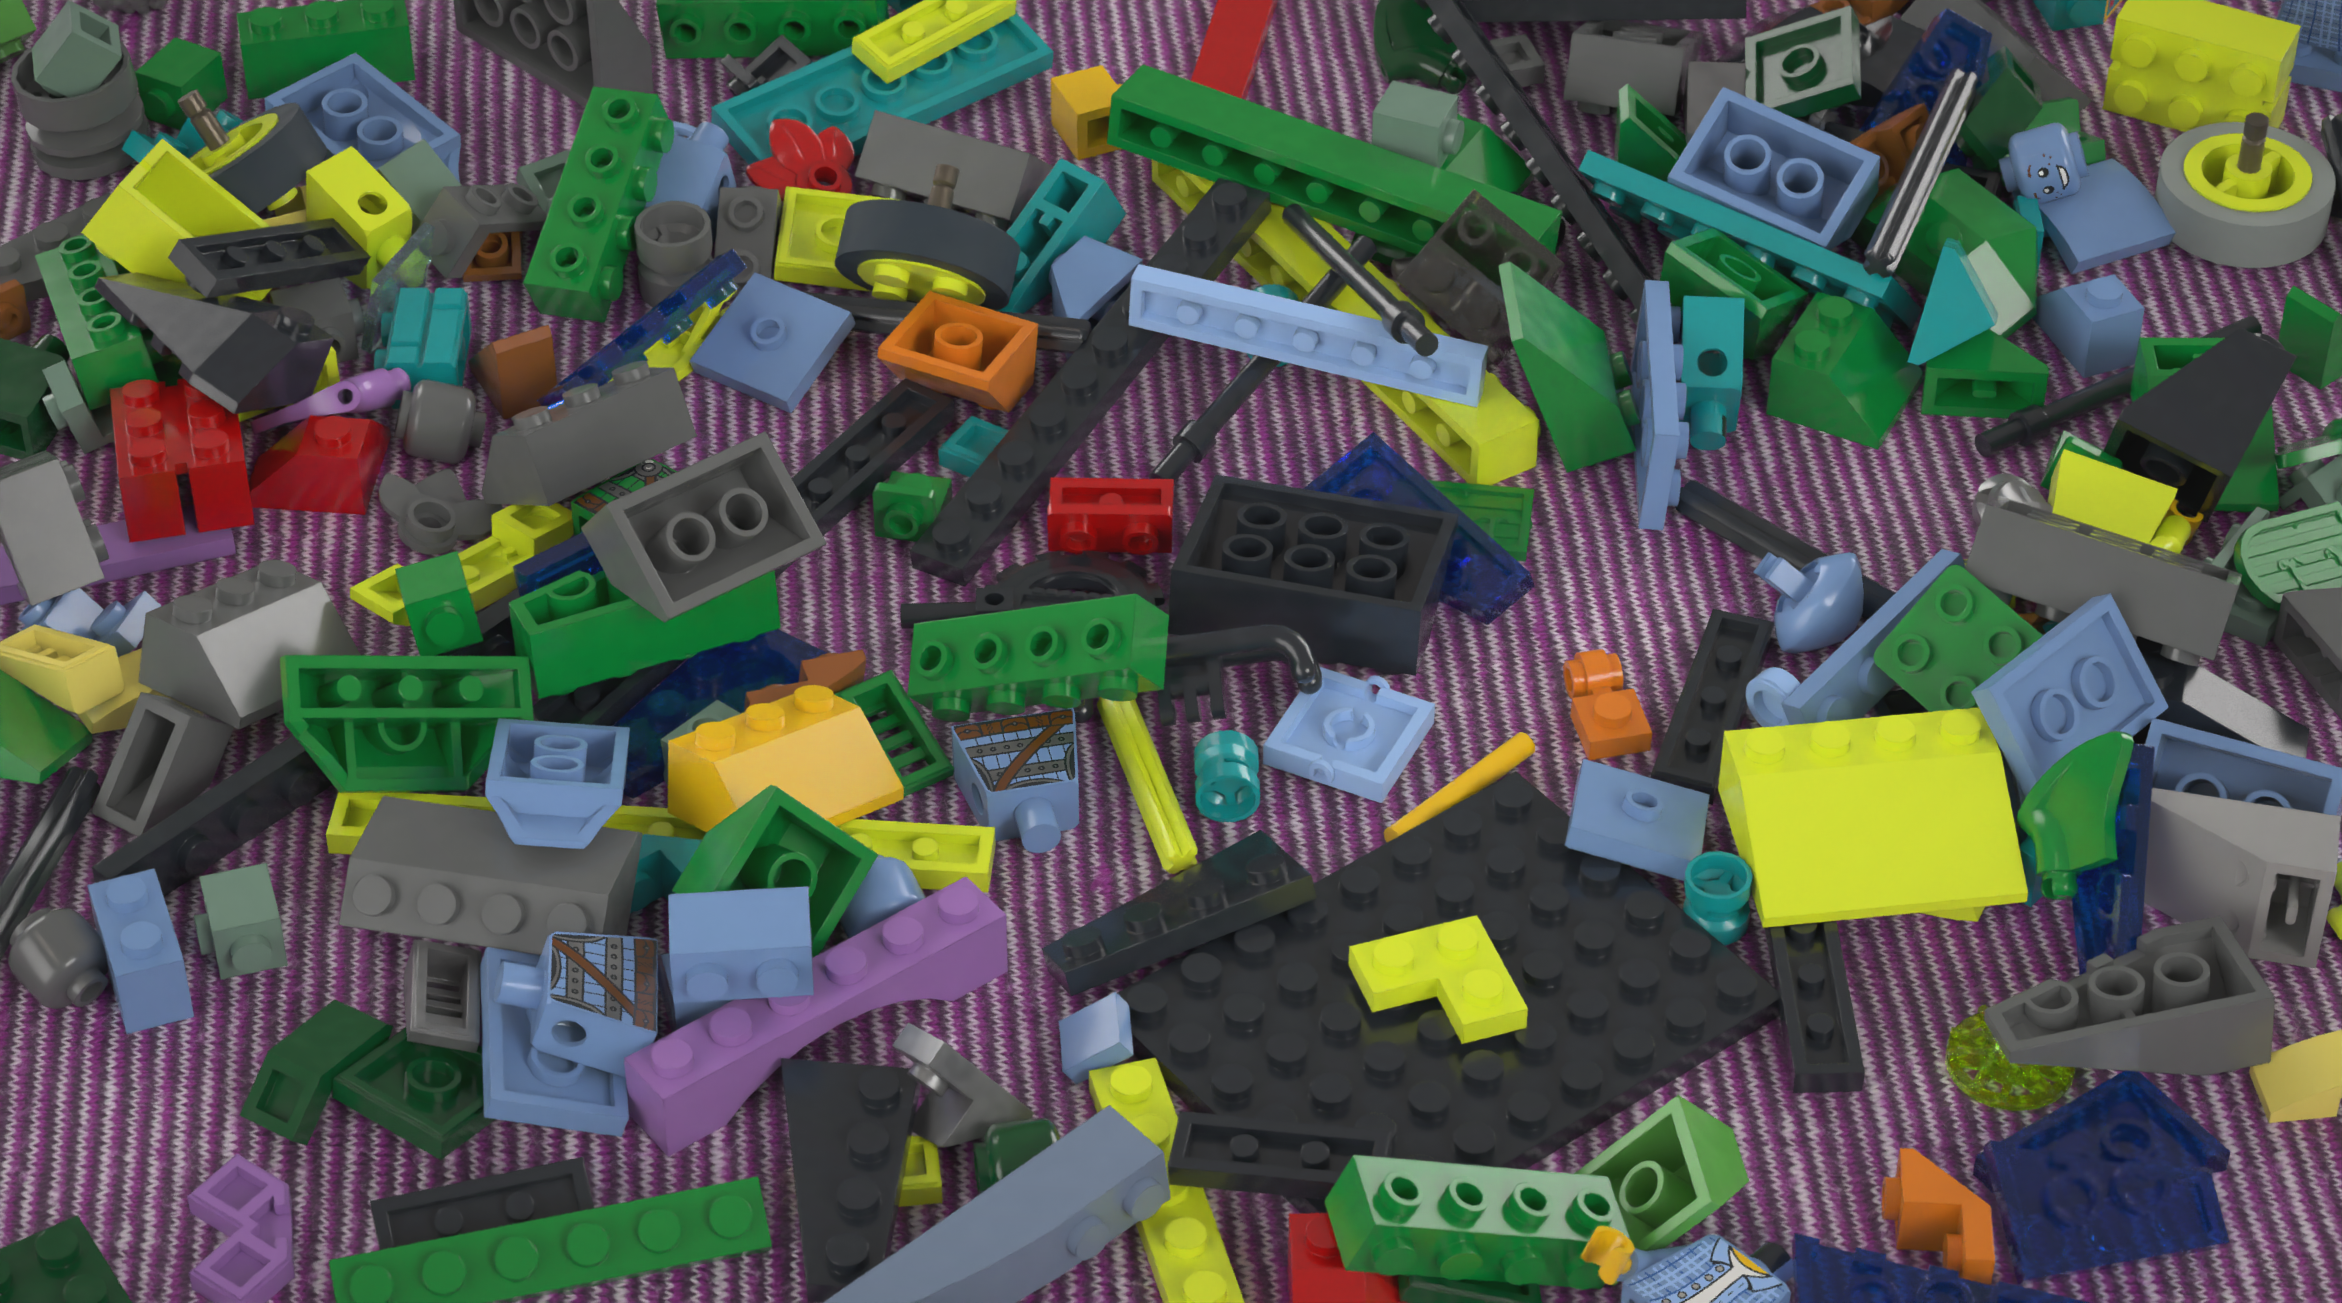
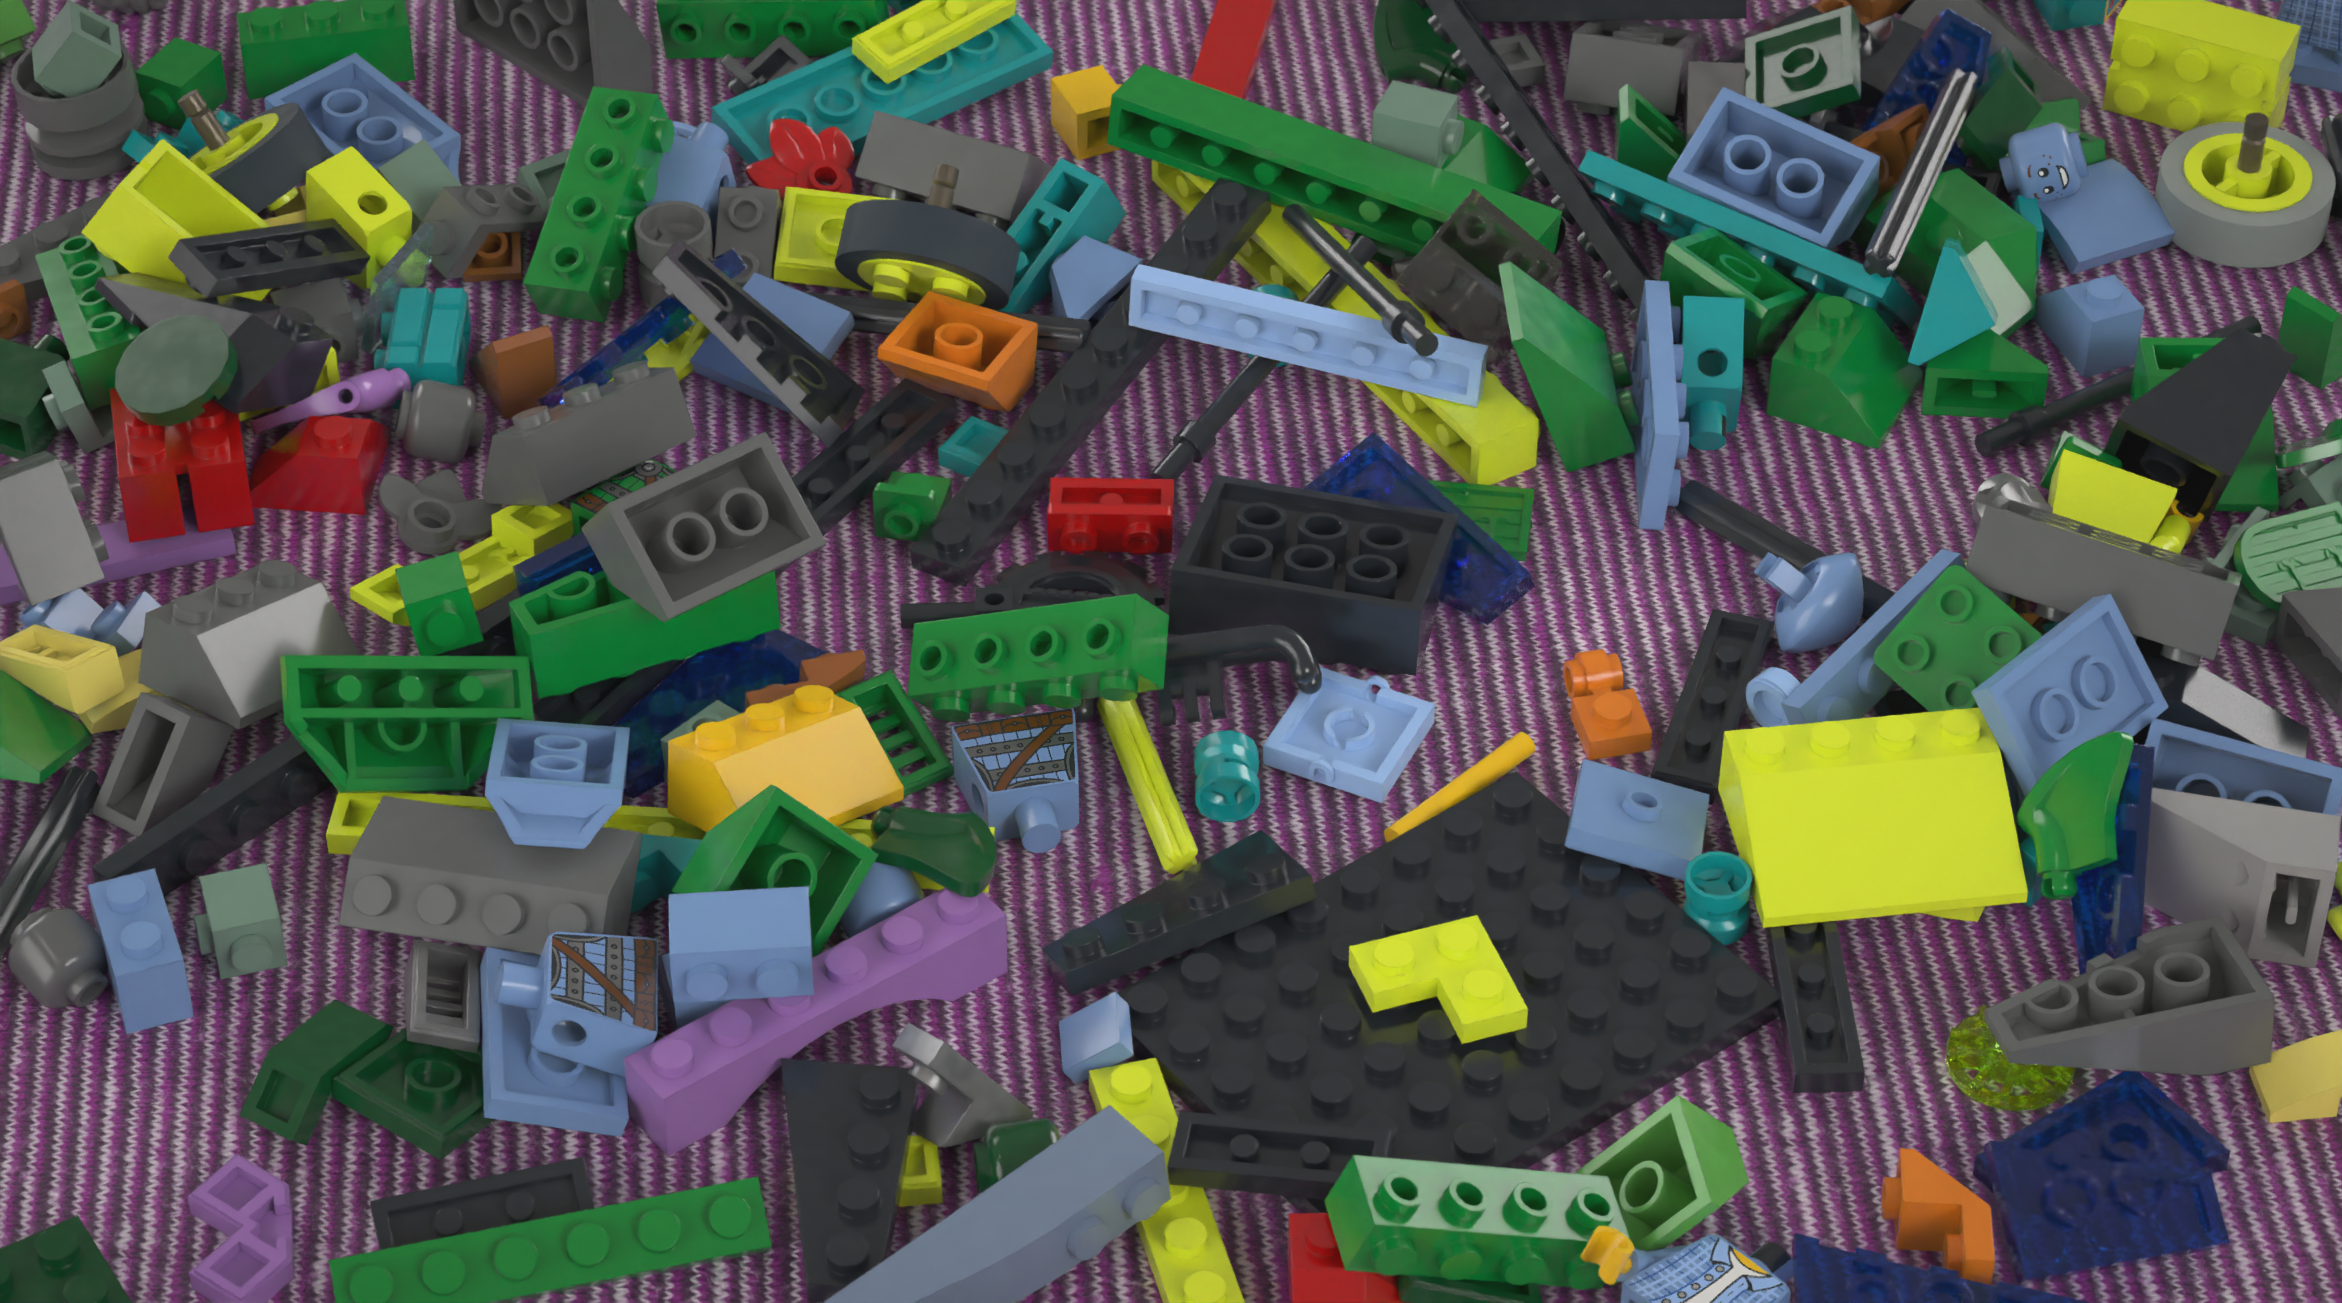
none -> dark green tile [115,314,237,426]
none -> black wing [651,237,866,448]
none -> dark green arm [871,806,997,897]

